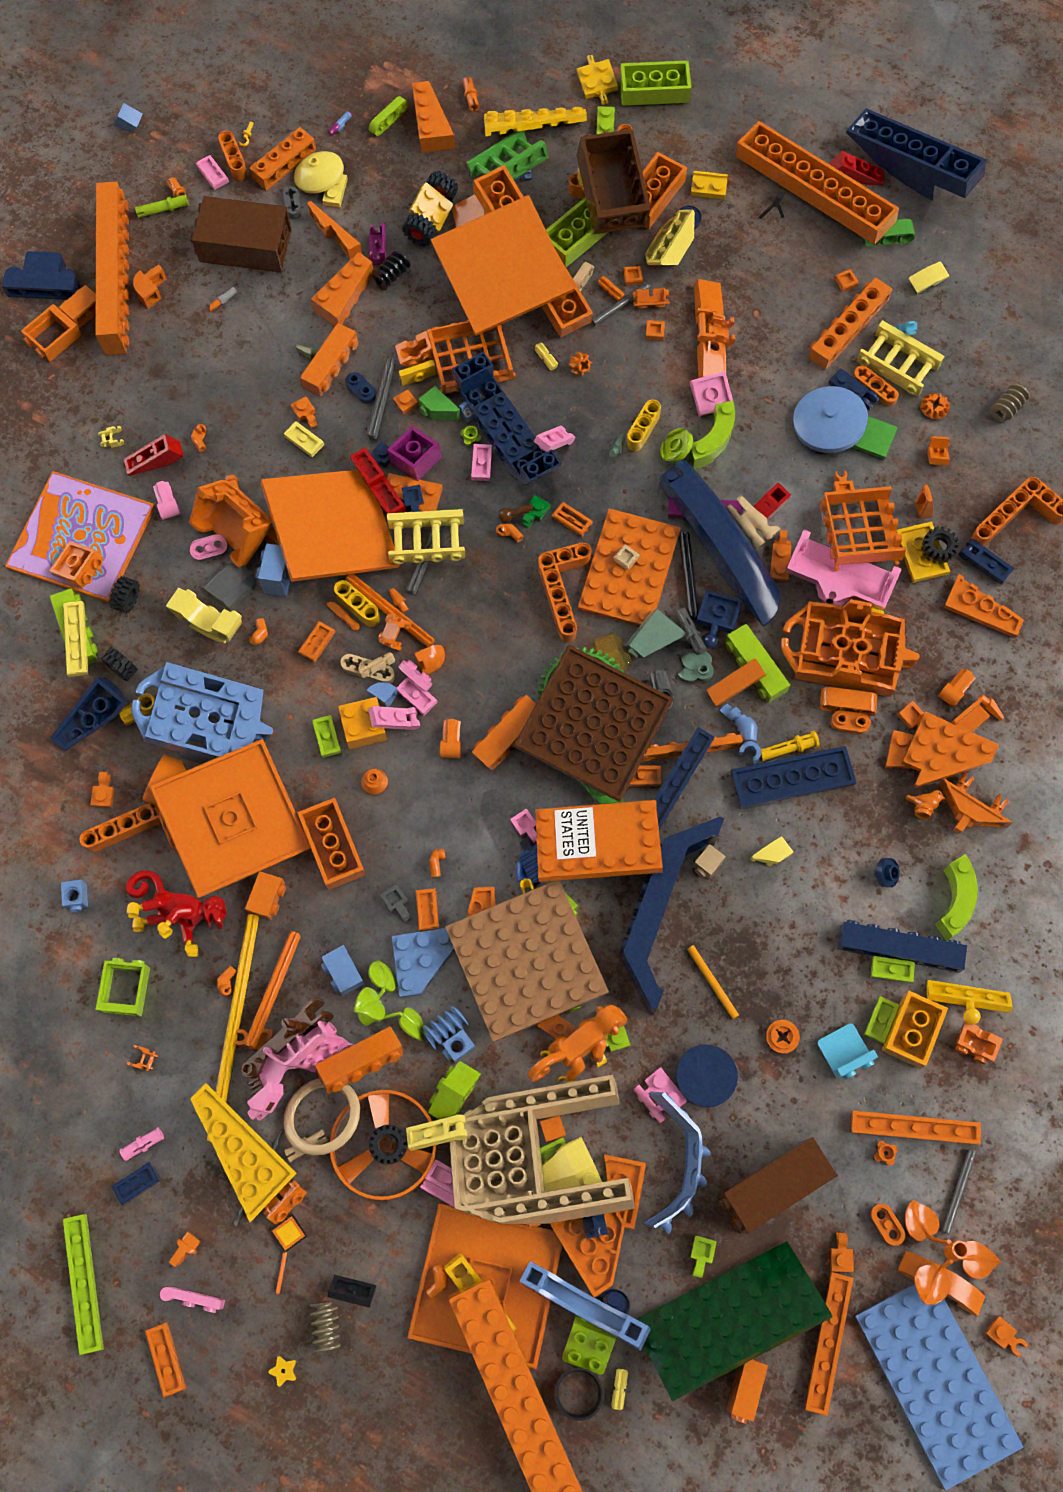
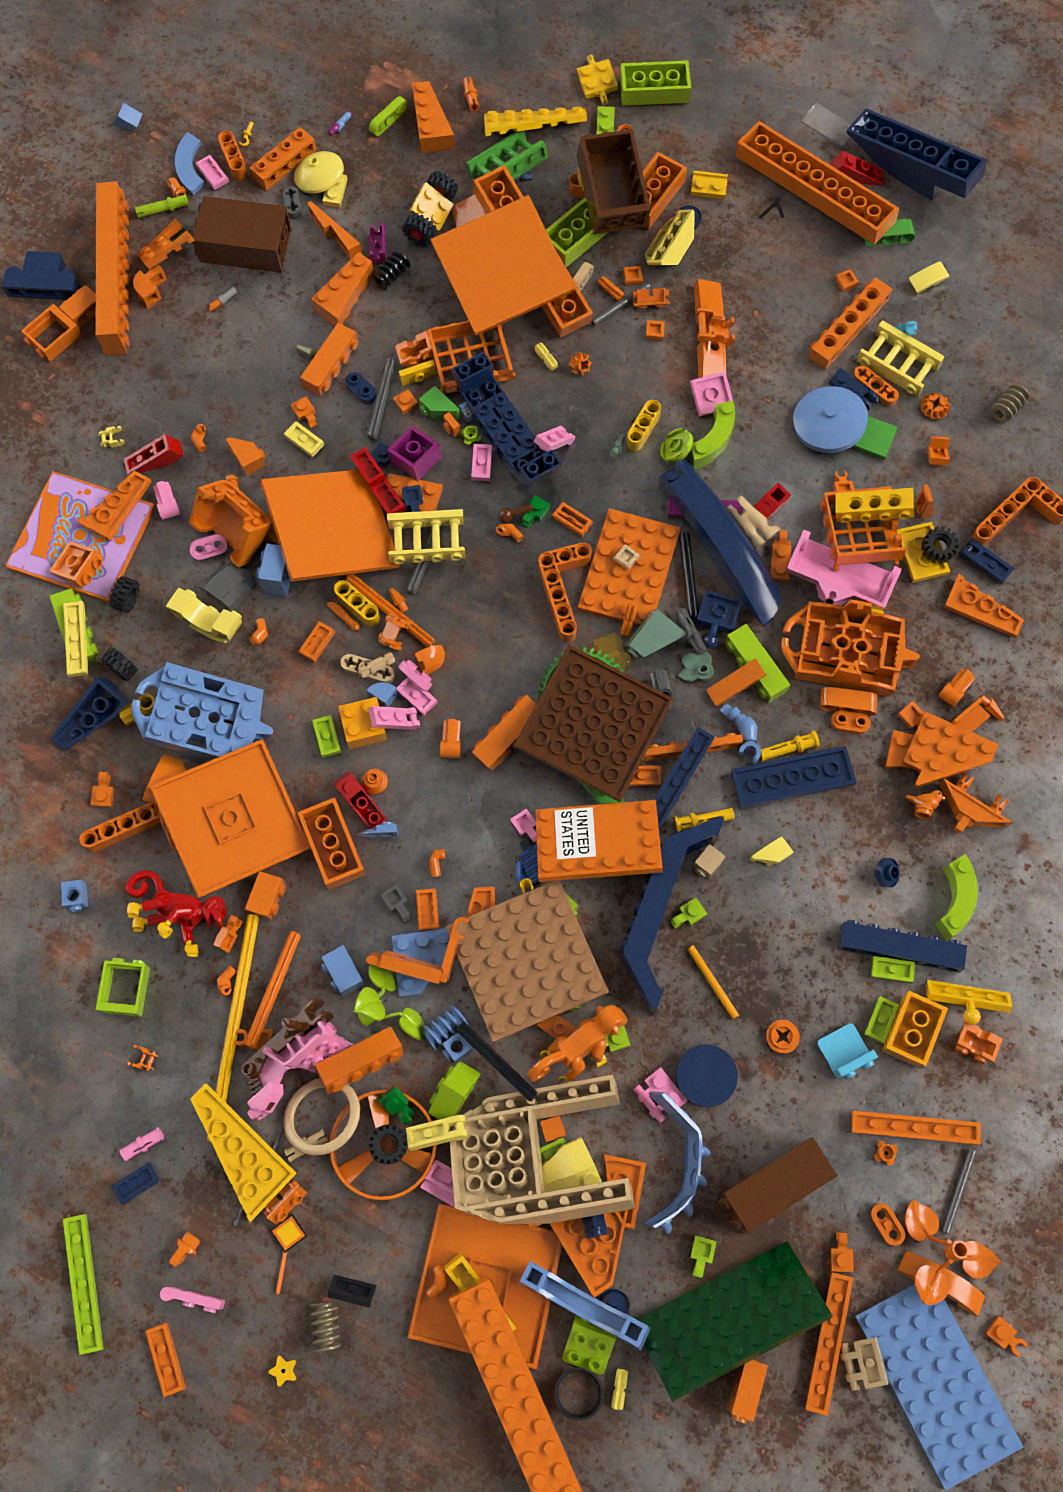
none -> orange wing [78,471,152,541]
none -> orange wing [138,219,194,269]
none -> medium blue tile [175,132,205,196]
none -> orange plate [213,915,242,954]
none -> orange slope [226,437,266,476]
none -> red slope [331,771,387,829]
none -> medium blue plate [357,822,398,838]
none -> orange hinge [366,916,470,984]
none -> green plate [378,1086,414,1125]
none -> orange plate [443,412,460,438]
none -> black axle [456,1022,538,1102]
none -> orange piece [620,604,638,636]
none -> lime plate [670,897,707,929]
none -> yellow pin [673,808,735,834]
none -> clear piece [800,103,852,148]
none -> yellow brick [836,488,914,523]
none -> tan plate [840,1337,889,1391]

